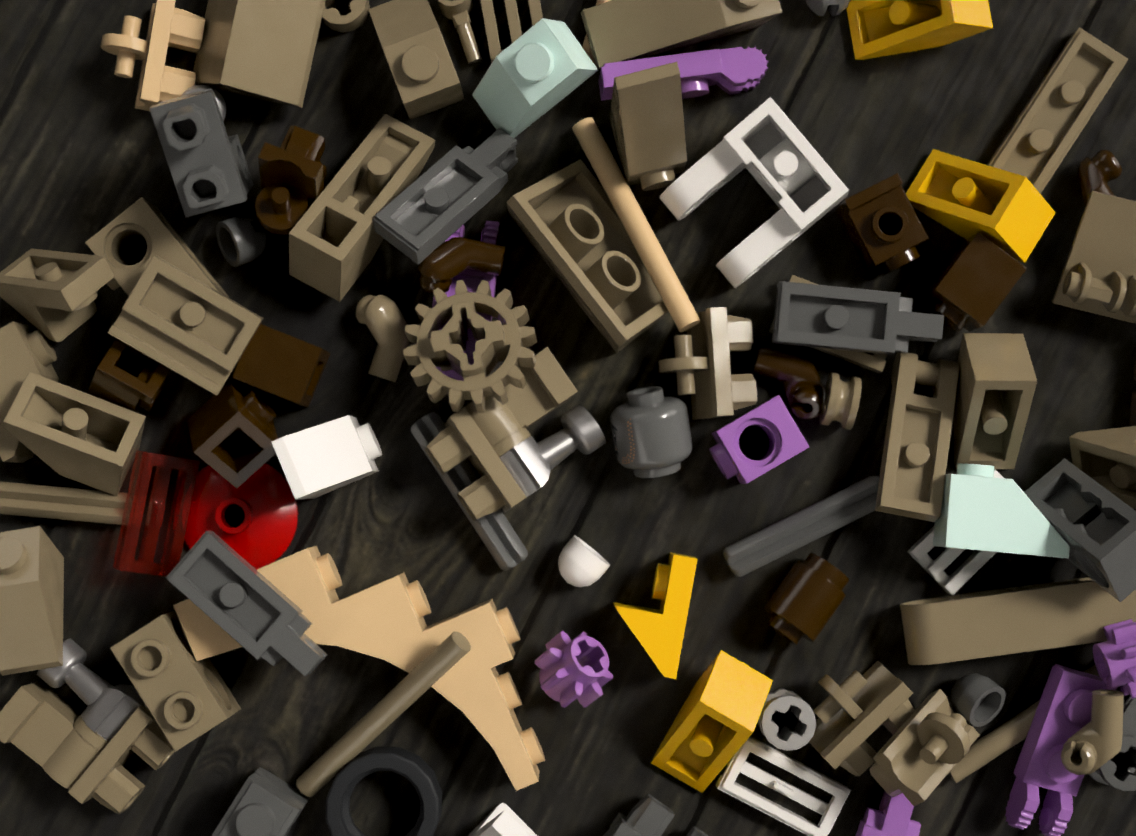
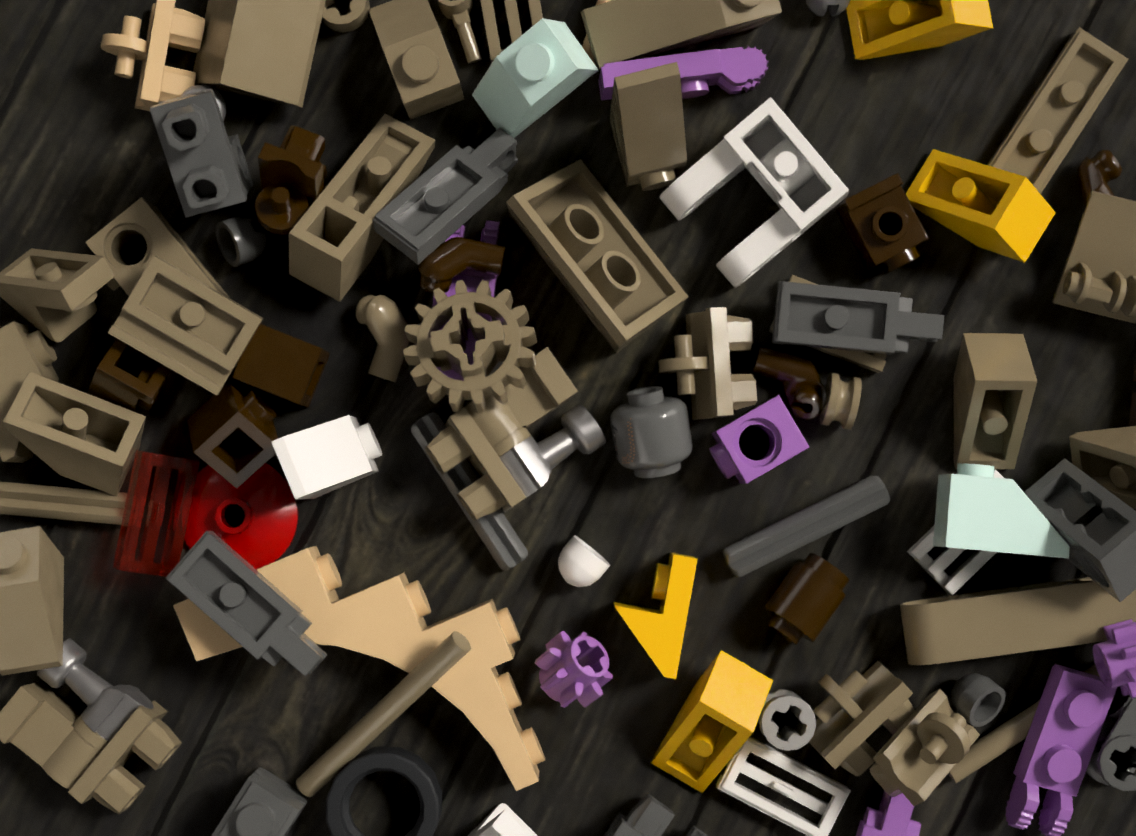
dark tan brick [110,611,241,752] -> none
tan bar [572,117,701,332] -> none
dark tan plate [875,352,959,522] -> none
dark brown brick [922,232,1027,332] -> none
dark tan arm [1061,689,1124,775] -> none

